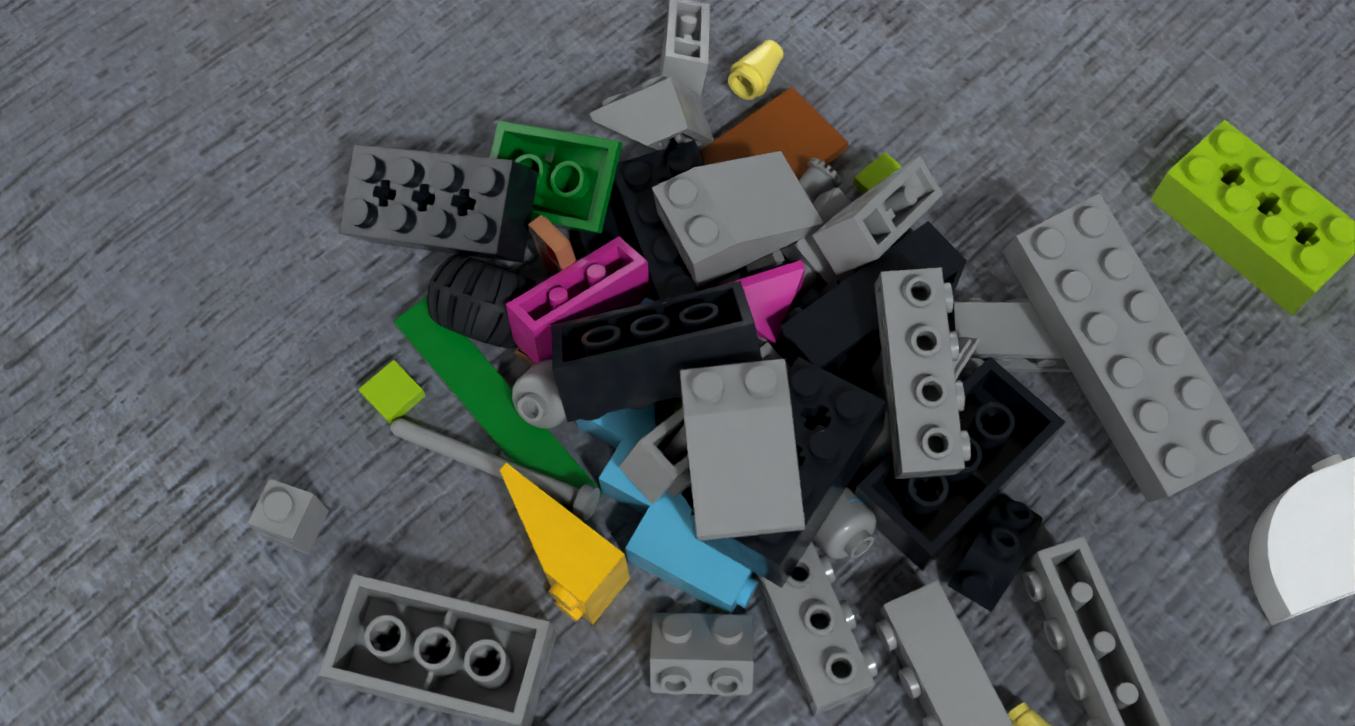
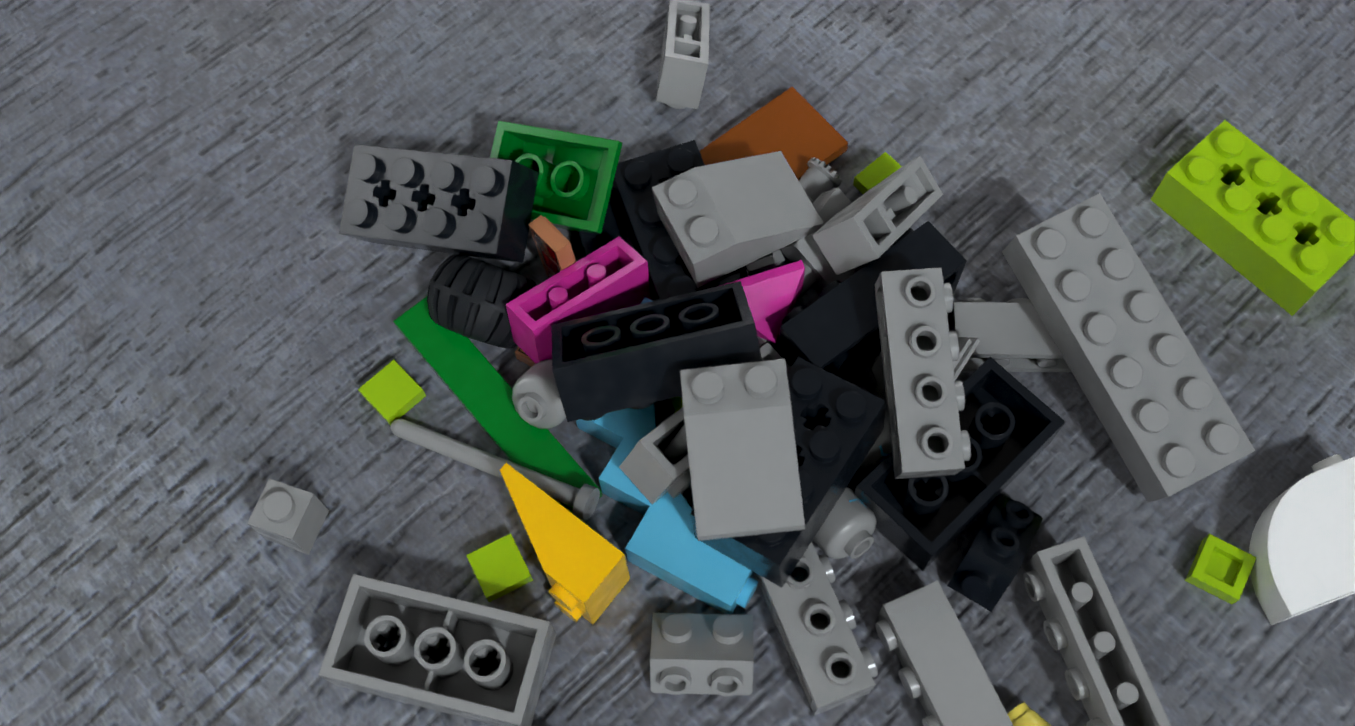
light grey slope [590,76,714,151] -> none
light yellow cone [728,40,783,100] -> none
none -> lime tile [466,533,534,603]
none -> lime tile [1185,534,1256,605]

